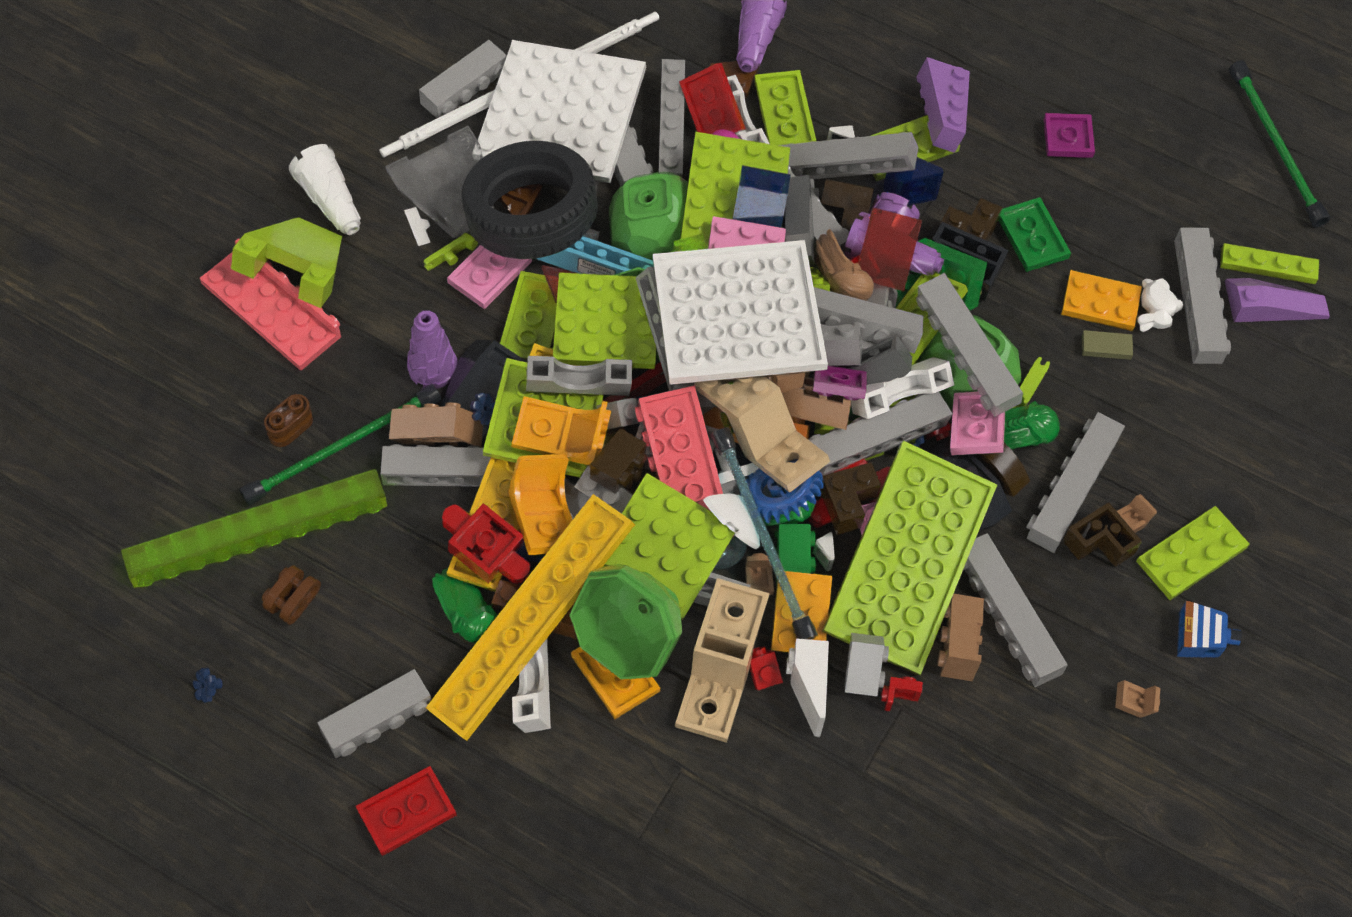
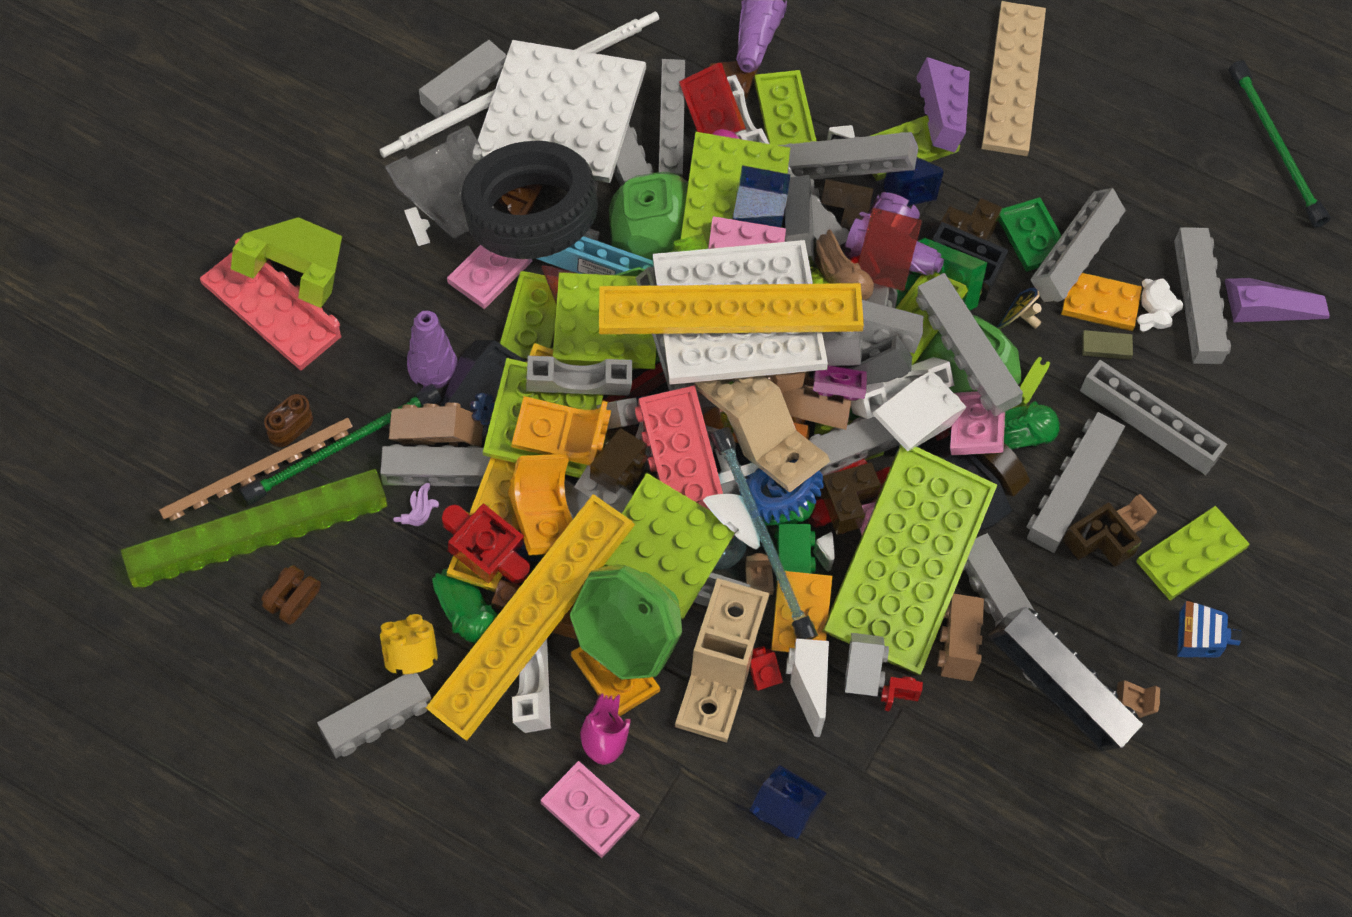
dark blue plant [193,668,222,703] -> none
white cone [289,144,361,235] -> none
red plate [356,766,457,856] -> none
lime piece [423,233,478,271] -> none
magenta plate [1044,113,1095,158] -> none
lime plate [1220,243,1319,284] -> none
none -> medium nougat plate [159,418,353,521]
none -> yellow brick [380,614,438,674]
none -> lavender piece [393,483,439,526]
none -> bright pink plate [540,761,640,858]
none -> dark pink helmet [580,693,631,765]
none -> yellow plate [599,283,864,334]
none -> clear blue slope [749,765,827,839]
none -> white slope [873,371,966,451]
none -> tan plate [981,1,1046,156]
none -> brick [987,606,1143,751]
none -> shield [997,288,1041,329]
none -> light grey brick [1030,188,1126,302]
none -> light grey brick [1080,360,1227,475]

